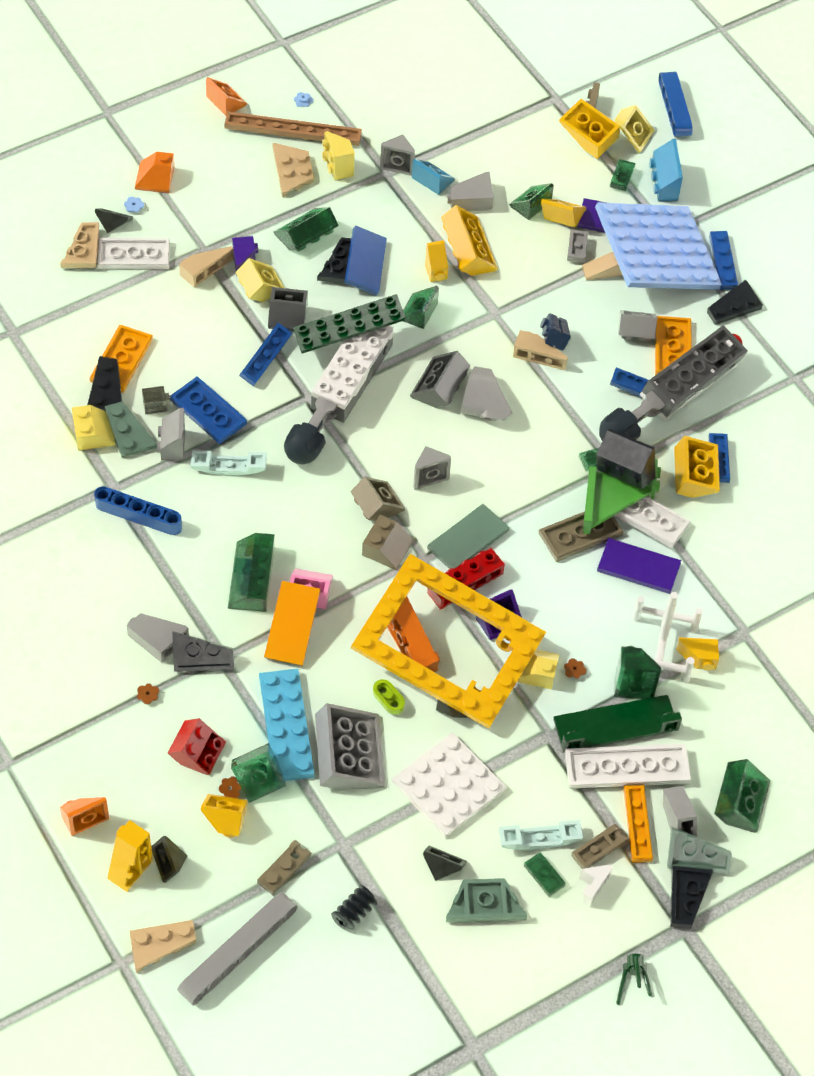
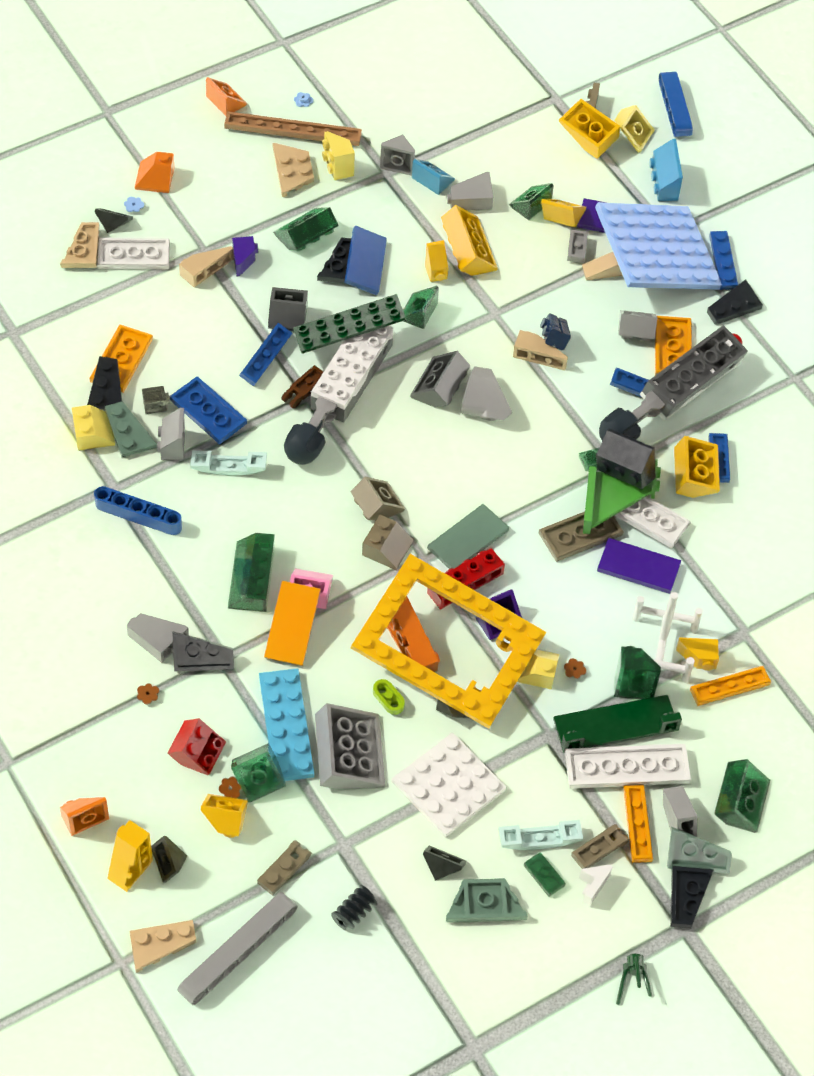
light yellow slope [236,258,284,302] -> none
light grey slope [413,446,451,490] -> none
clear green plate [609,159,636,191] -> none
none -> reddish brown hinge [281,365,324,409]
none -> light orange tile [690,666,771,706]

